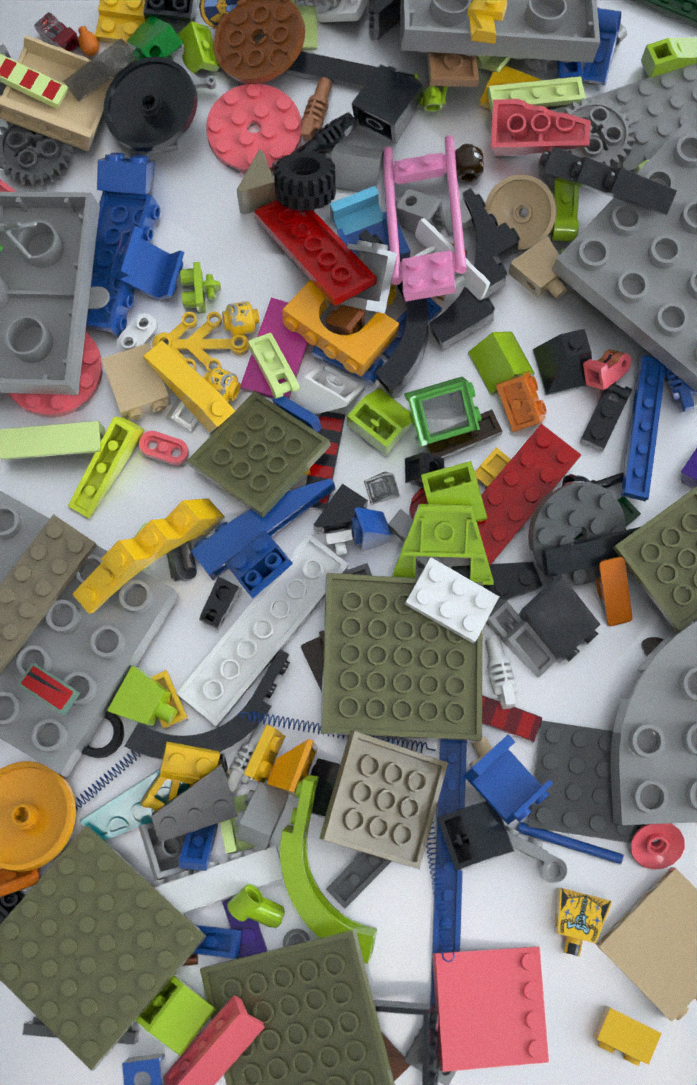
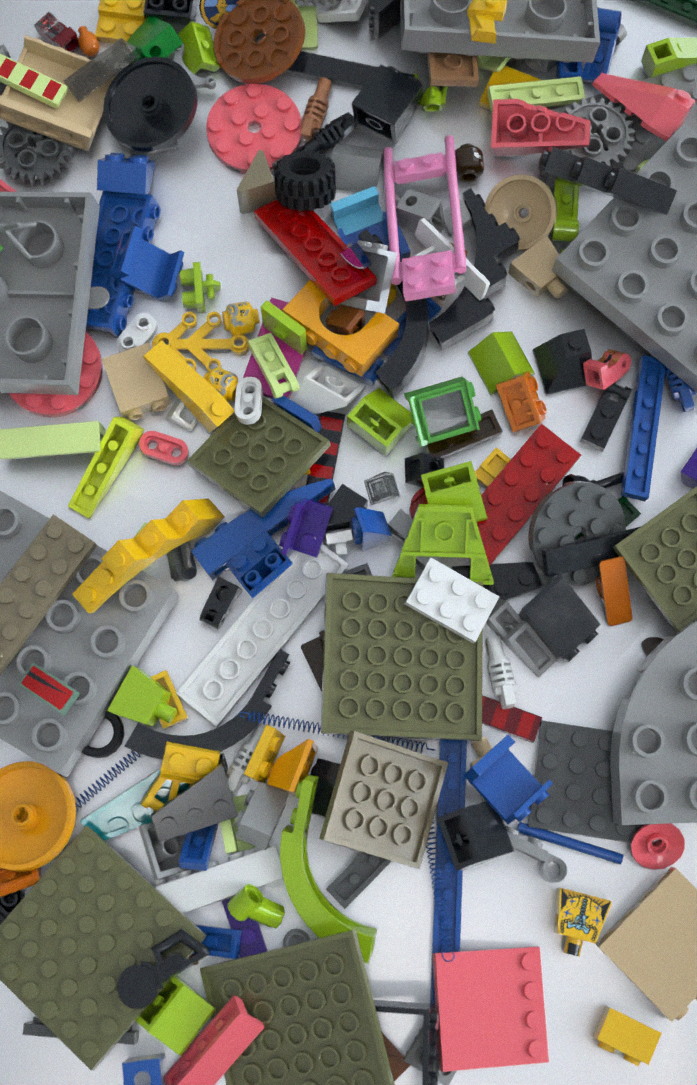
none -> black piece [117,929,210,1009]
none -> white plate [234,377,263,425]
none -> lime plate [260,301,307,355]
none -> dark purple bracket [279,498,334,558]
none -> tile [340,243,371,269]
none -> coral wedge [592,73,696,141]

